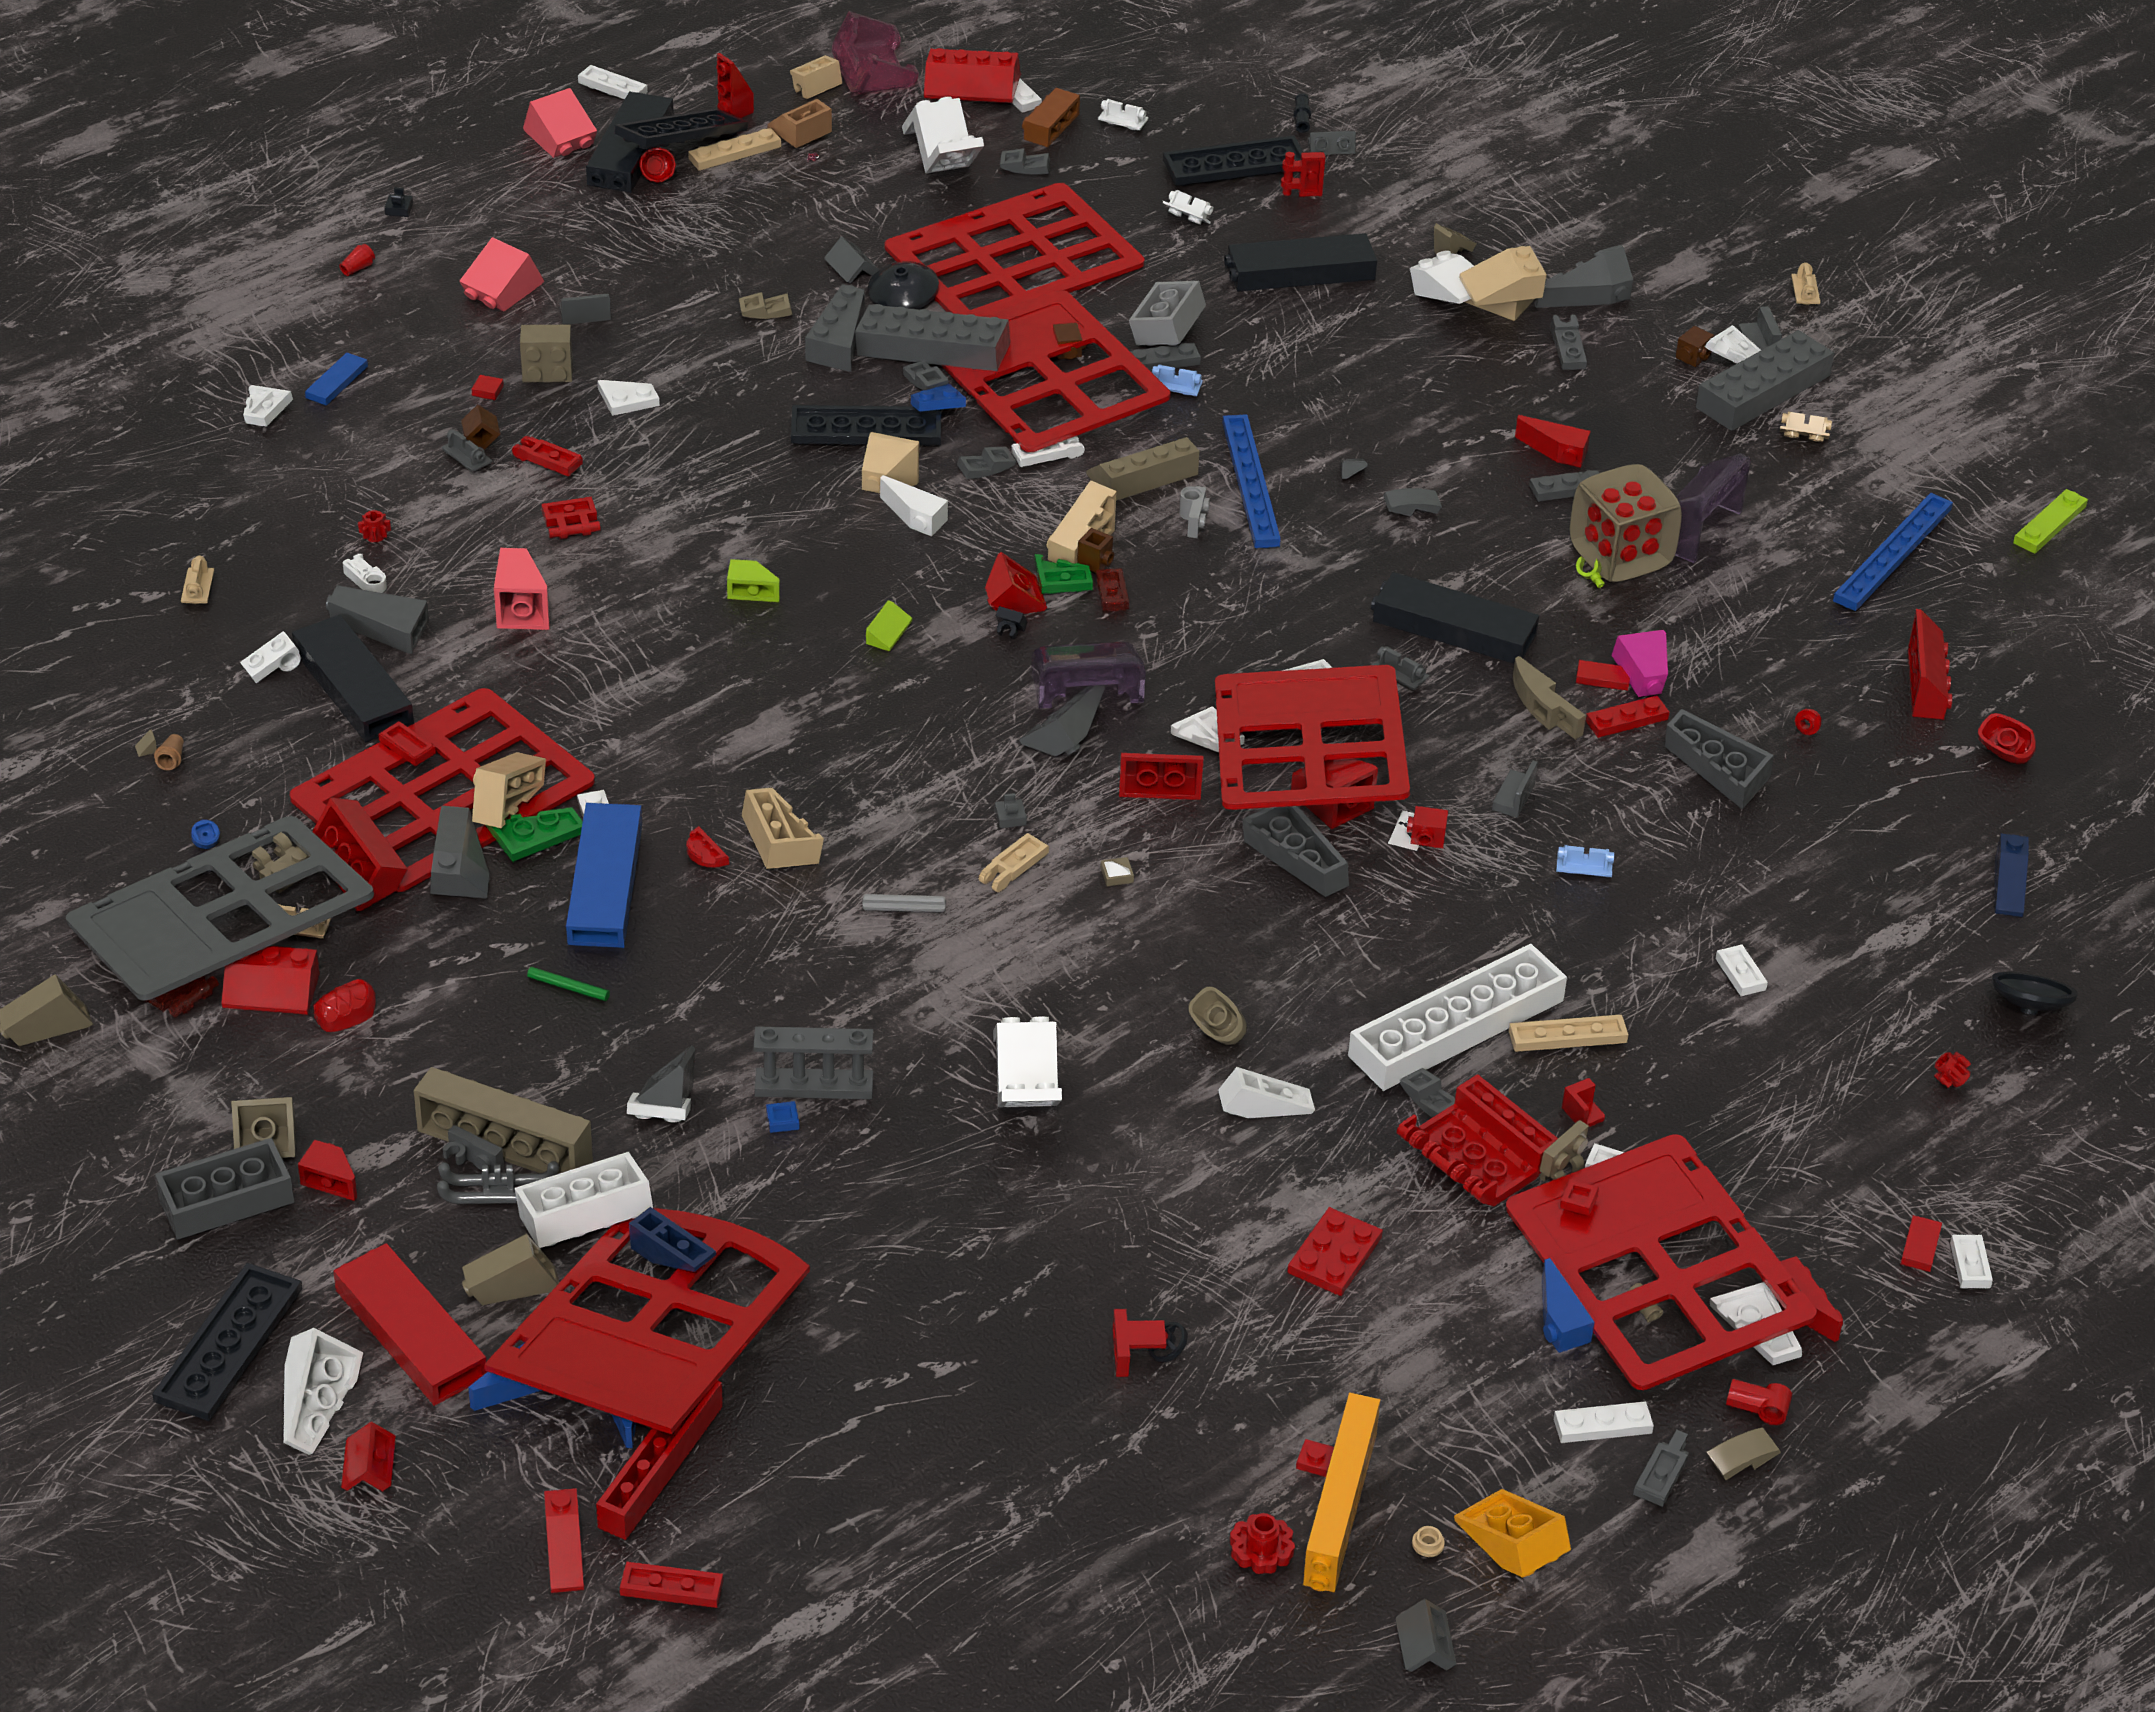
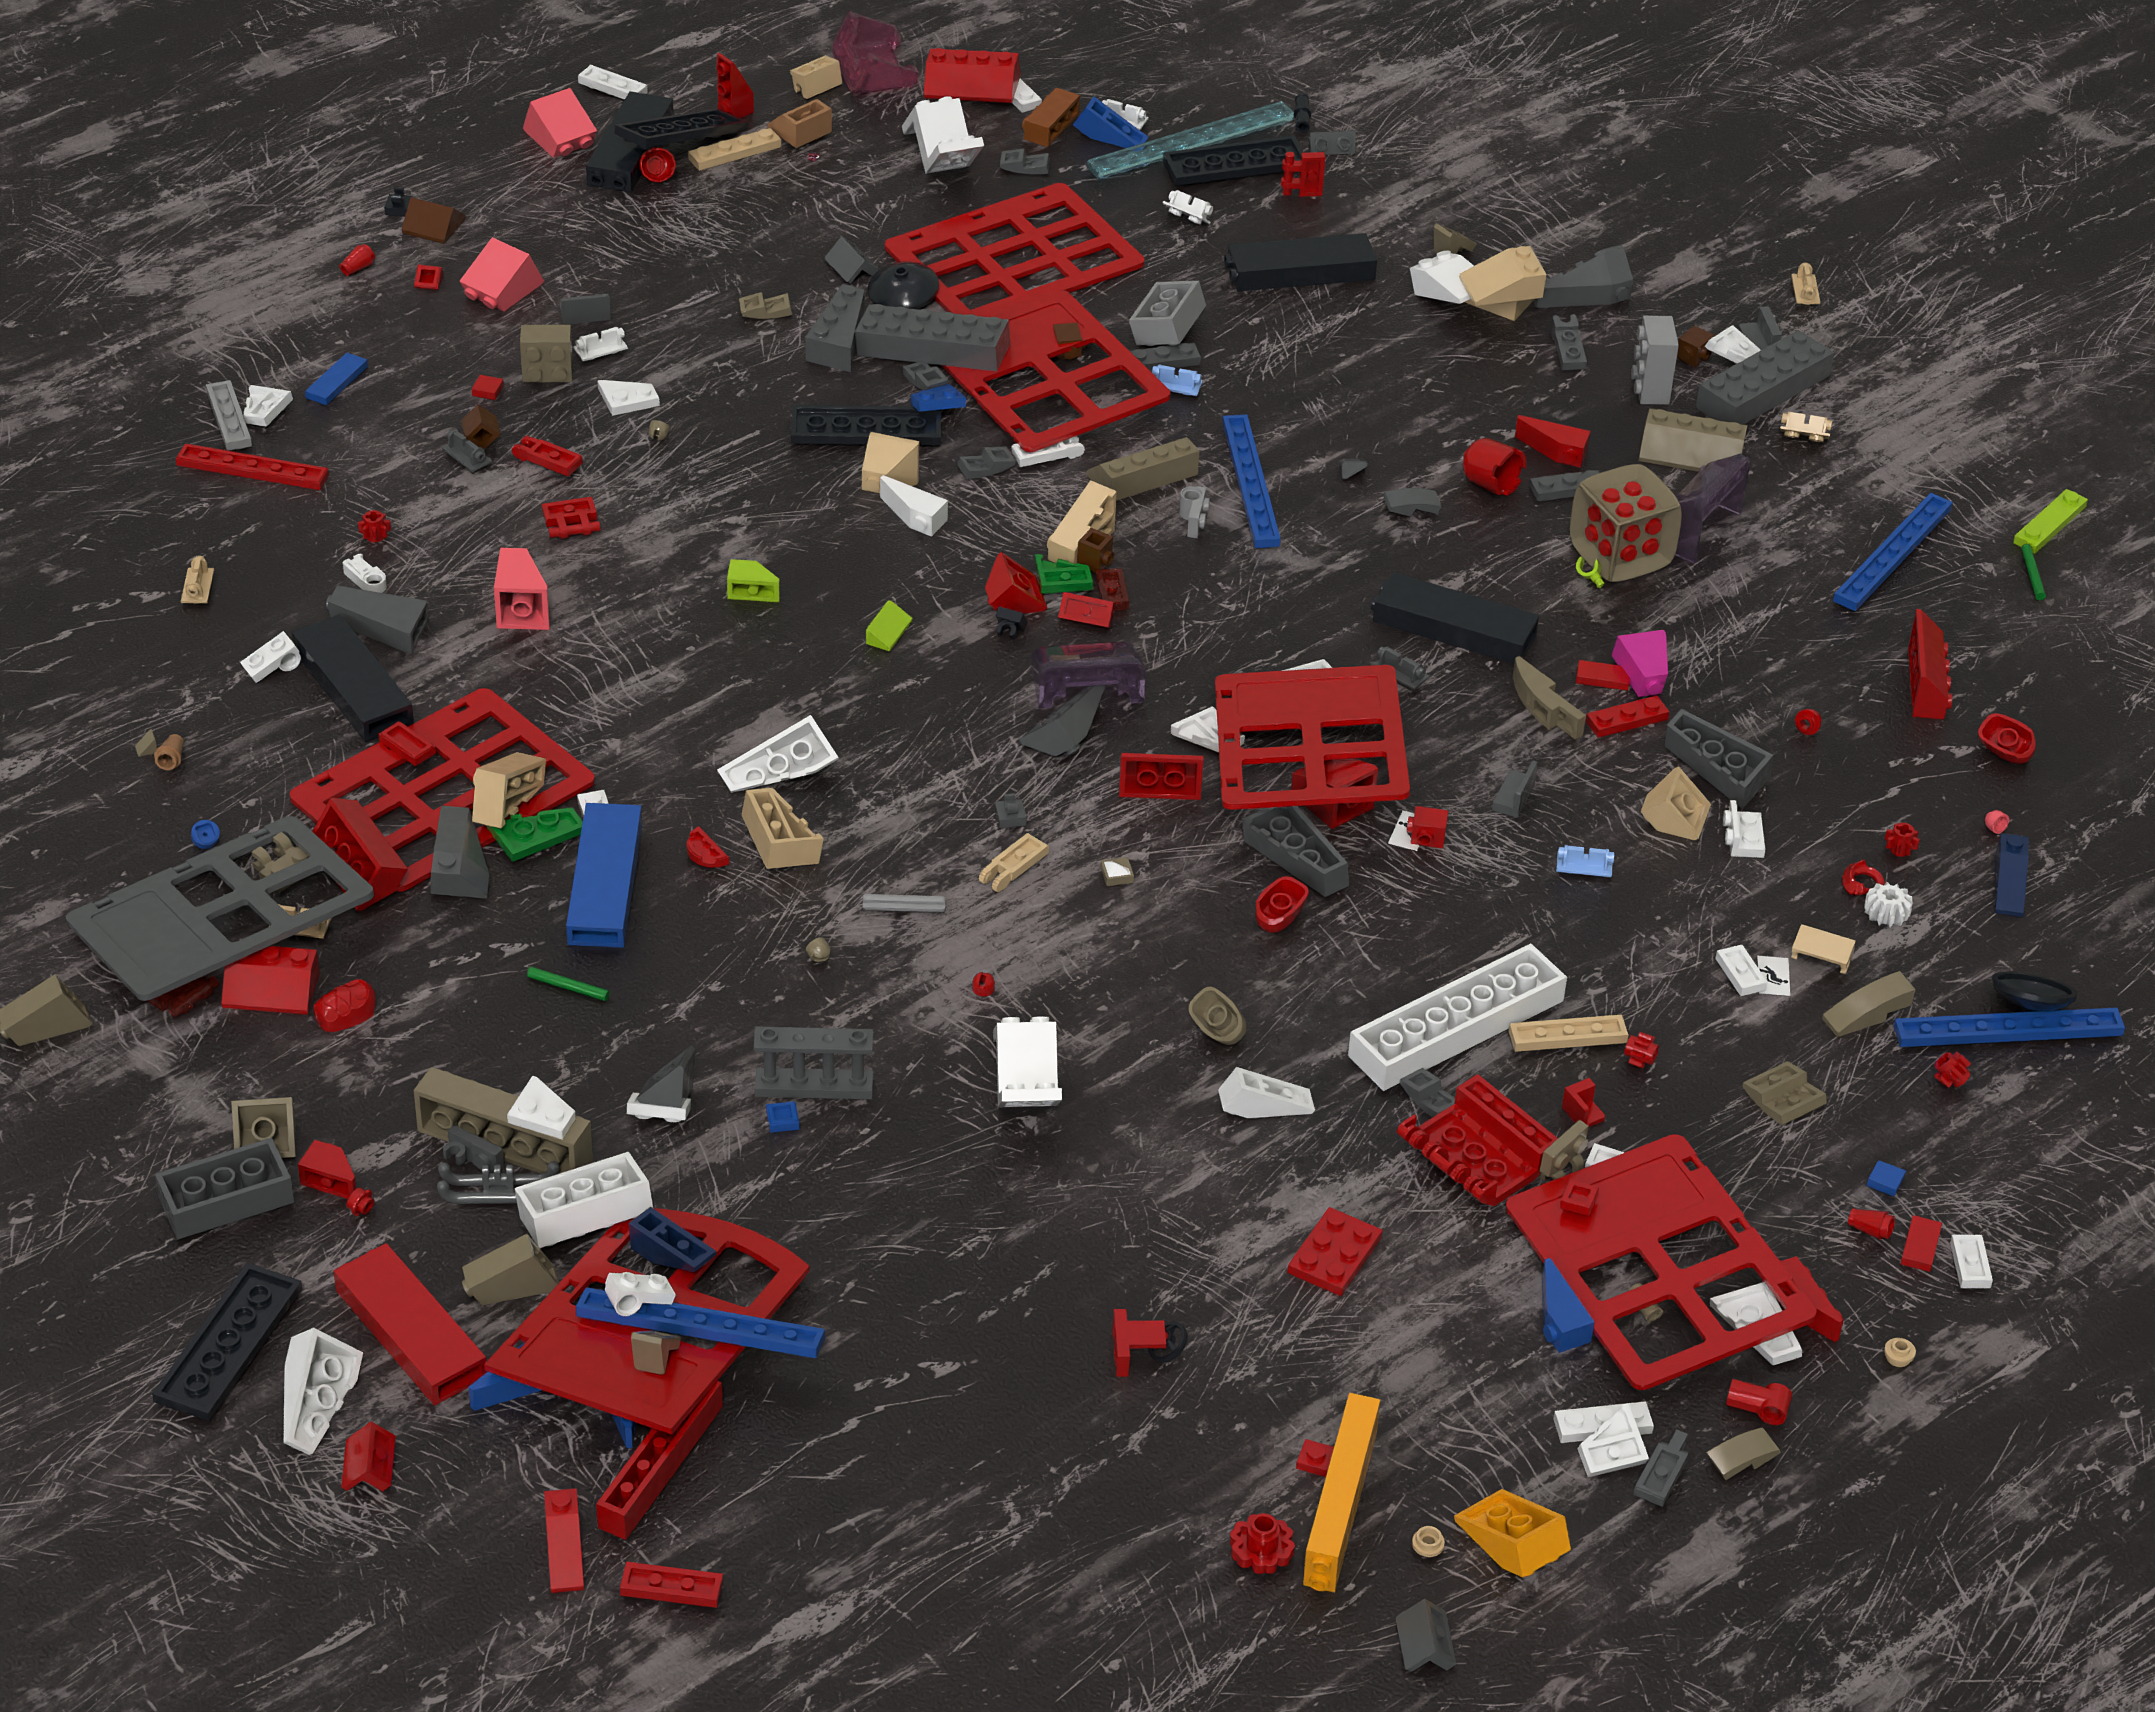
none -> red tile [176,444,329,490]
none -> light grey plate [206,380,252,451]
none -> red plate [347,1187,374,1216]
none -> reddish brown slope [402,197,466,244]
none -> red slope [414,265,444,290]
none -> white wing [507,1076,575,1140]
none -> white hinge [573,327,628,361]
none -> blue plate [576,1287,825,1358]
none -> white plate [605,1272,676,1316]
none -> dark tan slope [631,1331,681,1374]
none -> dark tan hinge [648,420,670,441]
none -> white wedge [717,715,839,793]
none -> dark tan hinge [805,937,830,962]
none -> red hinge [972,972,995,997]
none -> red plate [1058,592,1115,628]
none -> blue slope [1073,96,1148,152]
none -> clear light blue plate [1087,101,1294,179]
none -> red piece [1255,876,1309,933]
none -> red cylinder [1462,438,1527,496]
none -> white wing [1577,1403,1649,1477]
none -> red gear [1624,1032,1659,1068]
none -> light grey brick [1631,316,1679,404]
none -> dark tan slope [1639,408,1747,478]
none -> tan slope [1641,766,1711,840]
none -> white bracket [1723,800,1765,858]
none -> dark tan slope [1743,1061,1827,1125]
none -> white sticker [1757,956,1790,996]
none -> tan hinge [1791,924,1856,974]
none -> dark tan slope [1822,971,1915,1037]
none -> red piece [1842,860,1884,896]
none -> red cone [1848,1208,1895,1240]
none -> white gear [1864,882,1913,928]
none -> blue tile [1867,1160,1906,1197]
none -> red gear [1884,823,1920,857]
none -> tan plate [1884,1338,1916,1367]
none -> blue plate [1893,1008,2125,1047]
none -> coral hinge [1985,810,2009,834]
none -> green bar [2021,544,2046,600]

